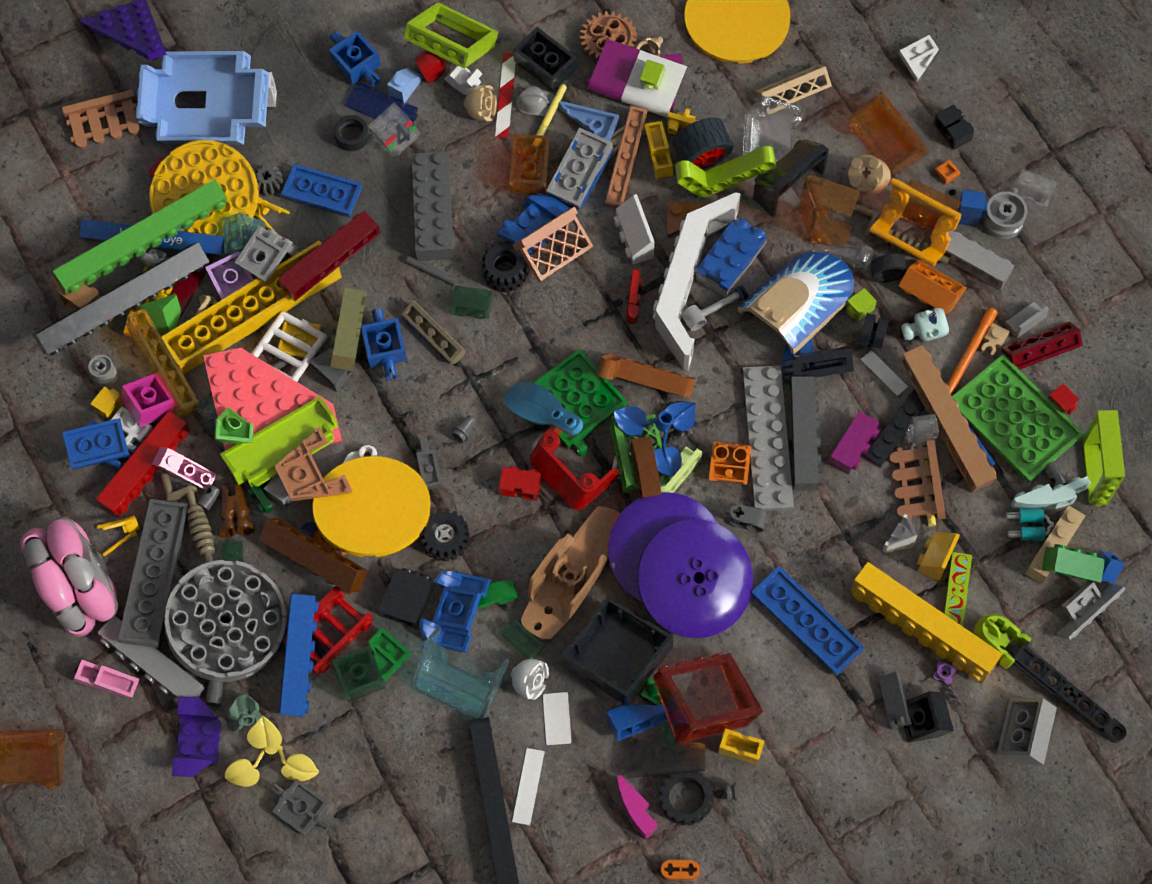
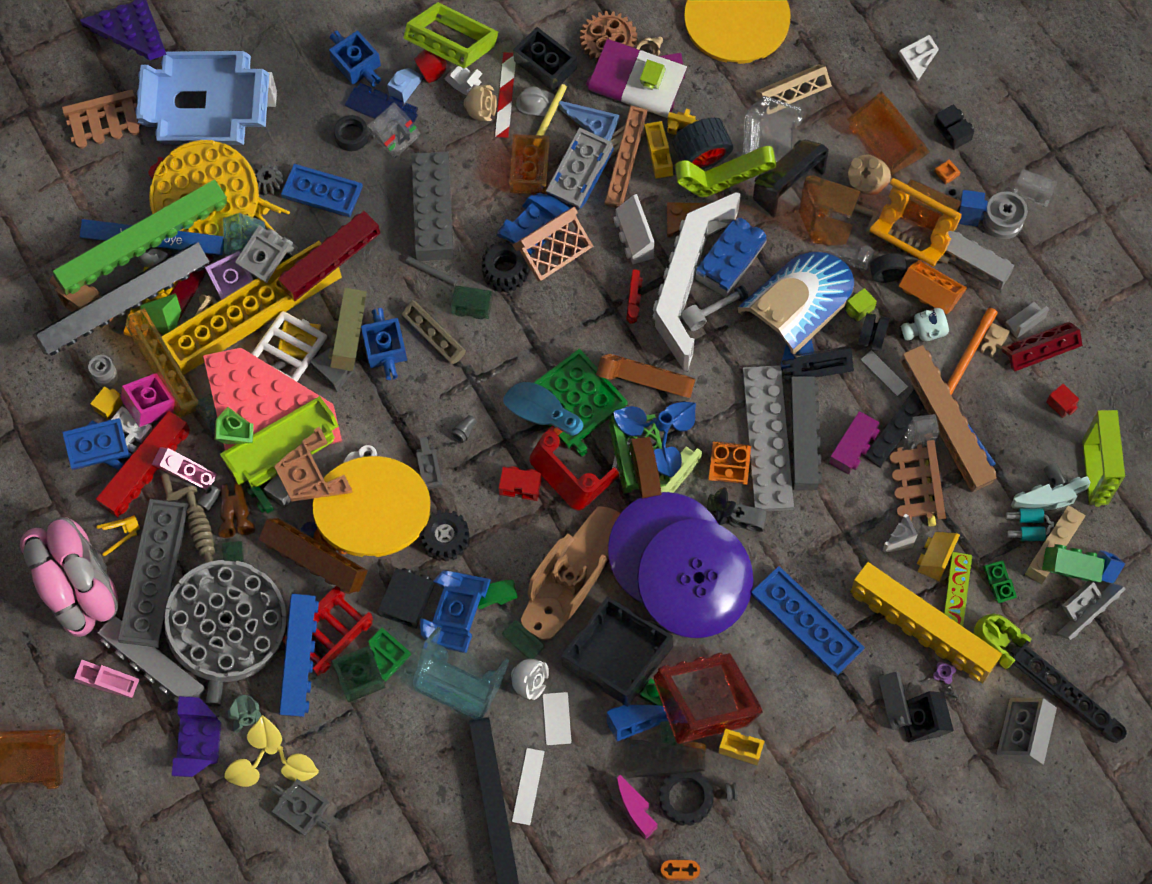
bright green plate [952,354,1085,483] -> none
none -> black plate [707,487,736,525]
none -> green slope [983,560,1017,603]

